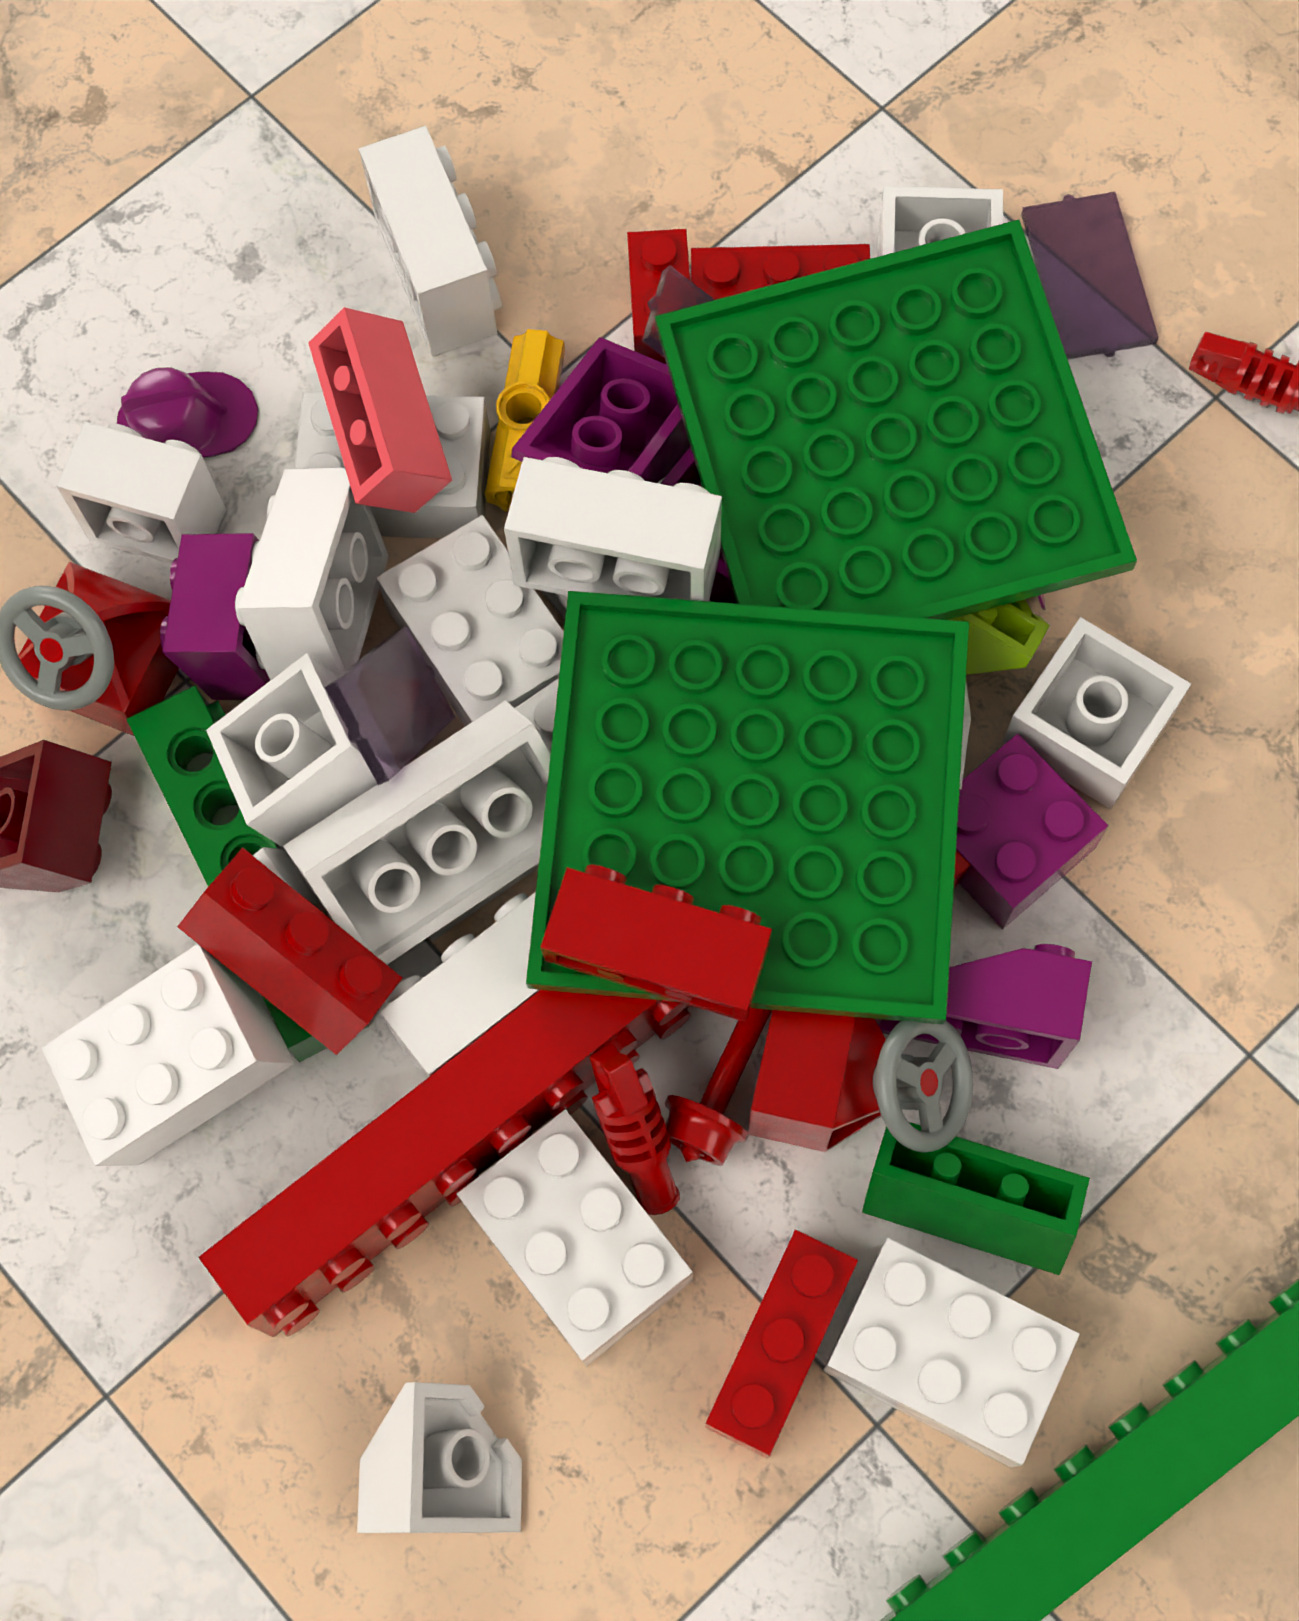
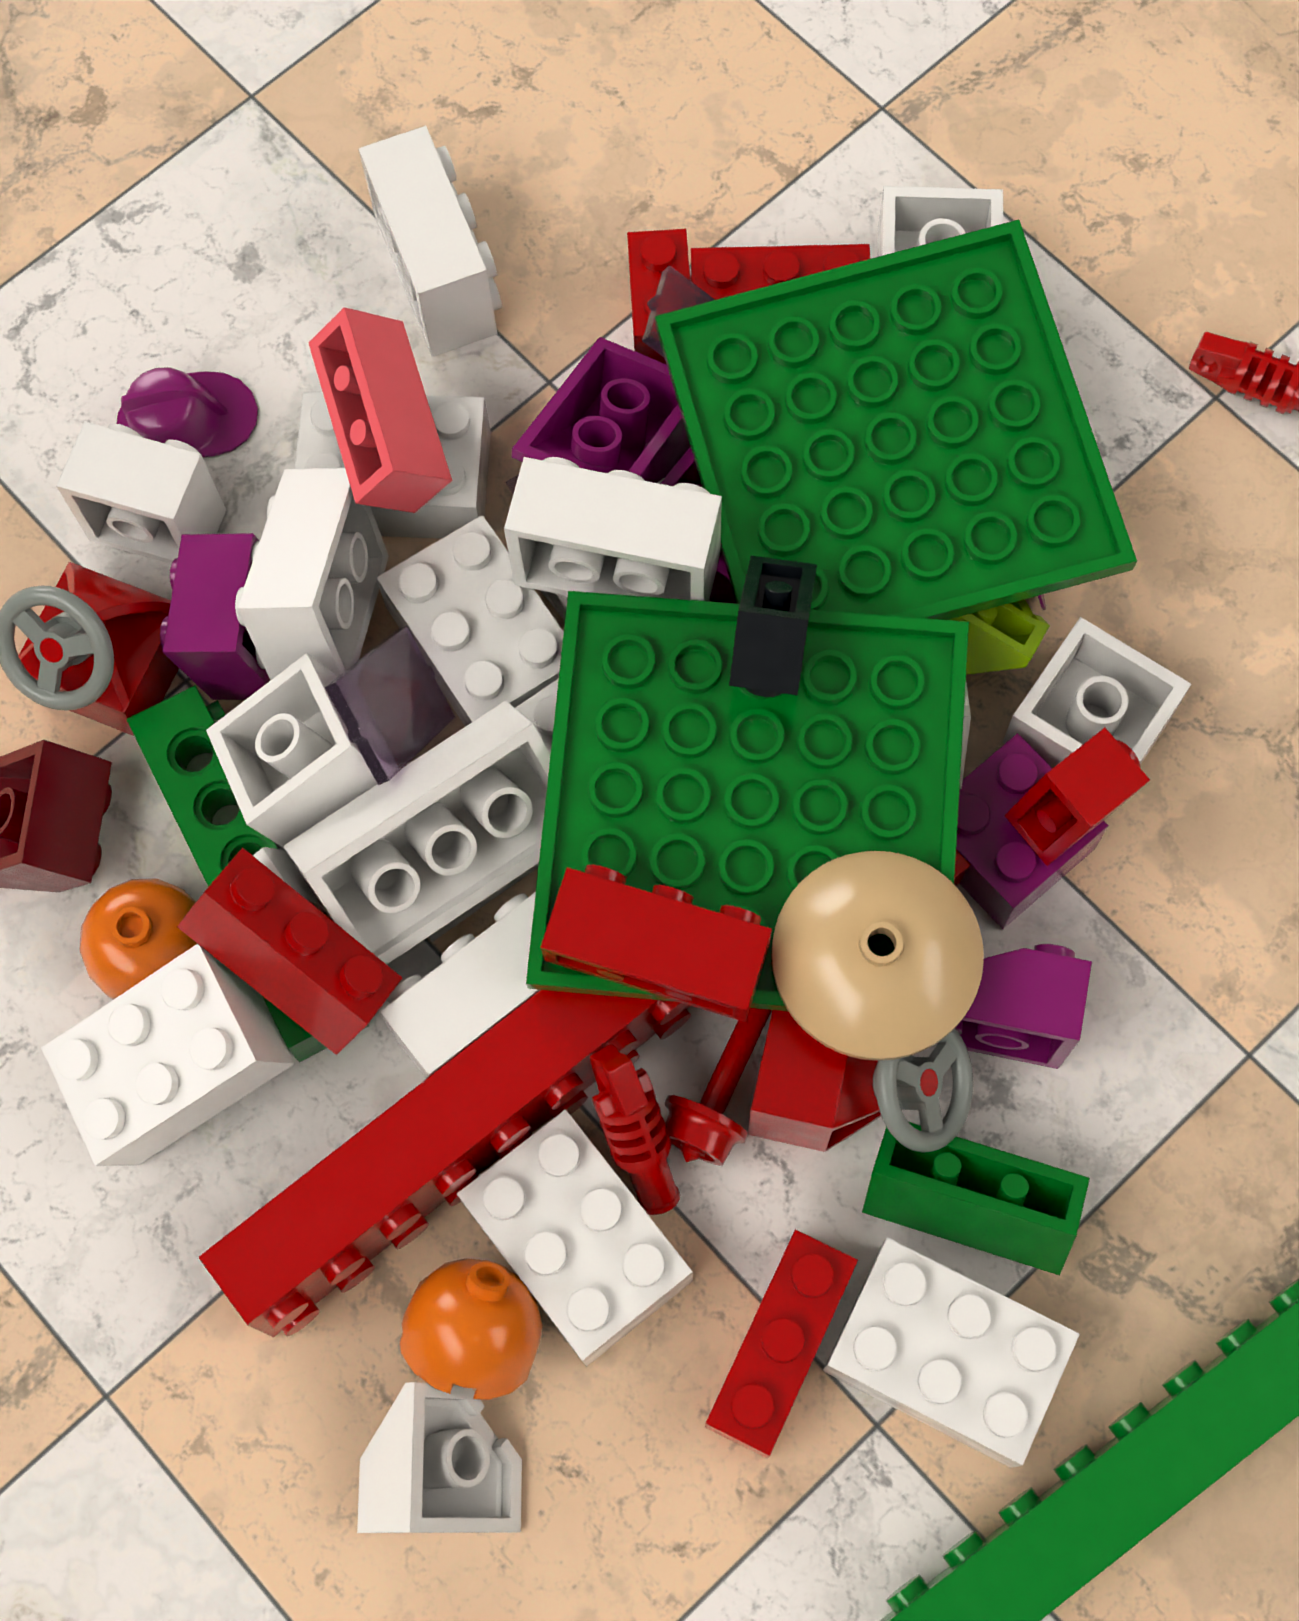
yellow piece [485,329,565,512] -> none
clear purple piece [1021,192,1159,359] -> none
none -> orange cylinder [79,878,197,1000]
none -> orange cylinder [399,1258,543,1400]
none -> black slope [729,555,817,697]
none -> tan dish [772,851,984,1061]
none -> red brick [1004,728,1150,866]

